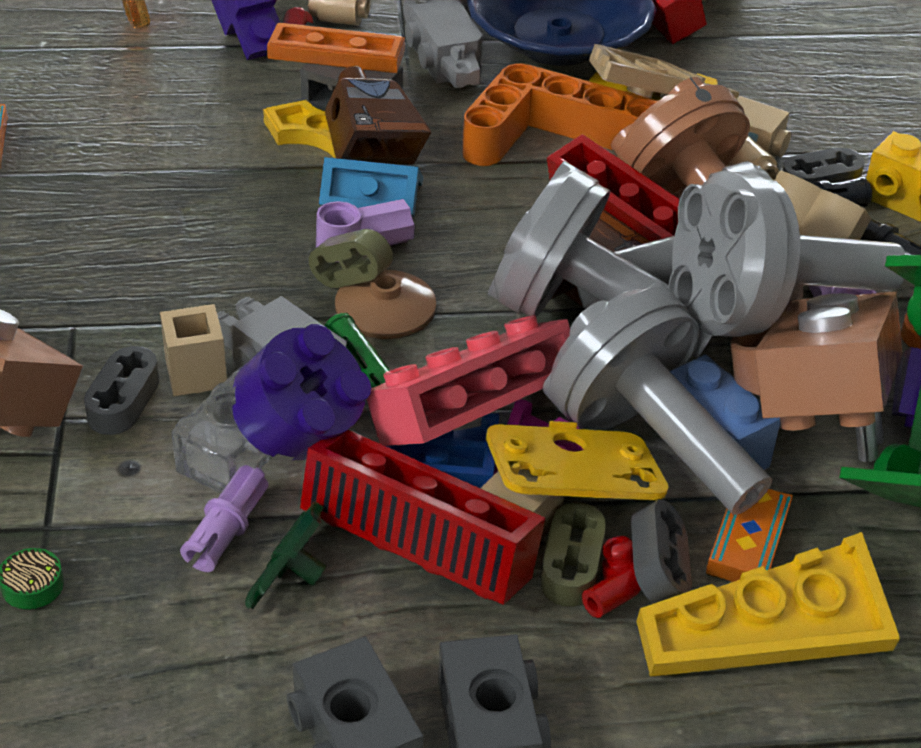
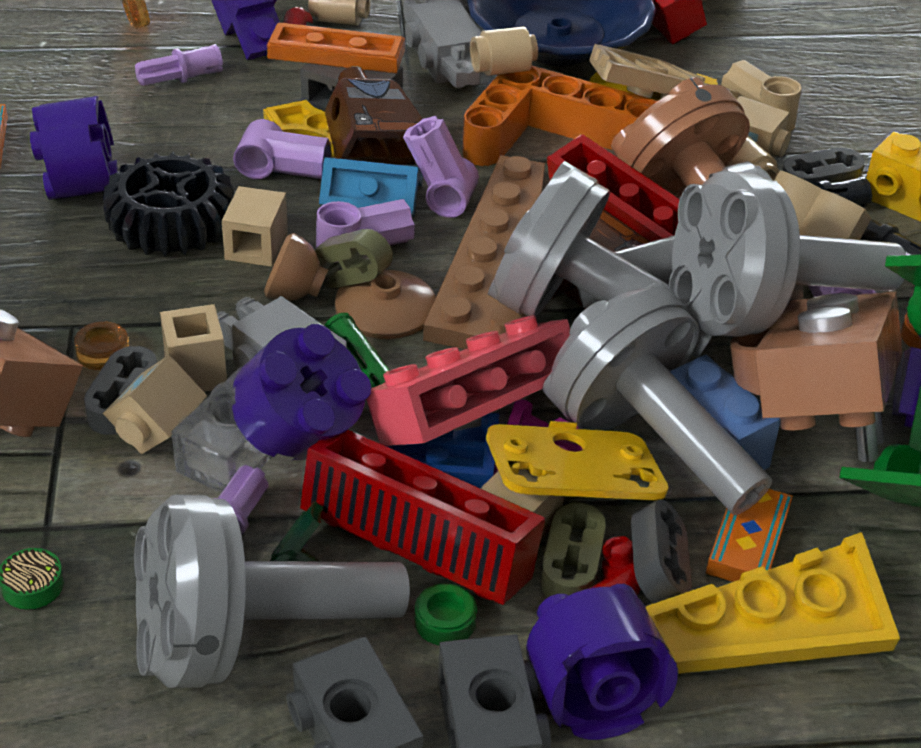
none -> dark purple brick [30,96,118,200]
none -> clear orange tile [74,321,129,370]
none -> tan brick [102,355,207,454]
none -> black gear [103,151,234,257]
none -> light grey piece [134,494,410,688]
none -> lavender axle [135,44,223,86]
none -> tan brick [222,186,288,267]
none -> lavender piece [233,119,332,179]
none -> medium nougat brick [264,233,329,301]
none -> lavender piece [403,116,479,218]
none -> green tile [414,584,477,646]
none -> medium nougat wing [423,155,545,349]
none -> tan brick [470,26,538,76]
none -> dark purple brick [526,584,678,740]
none -> tan piece [721,60,802,132]

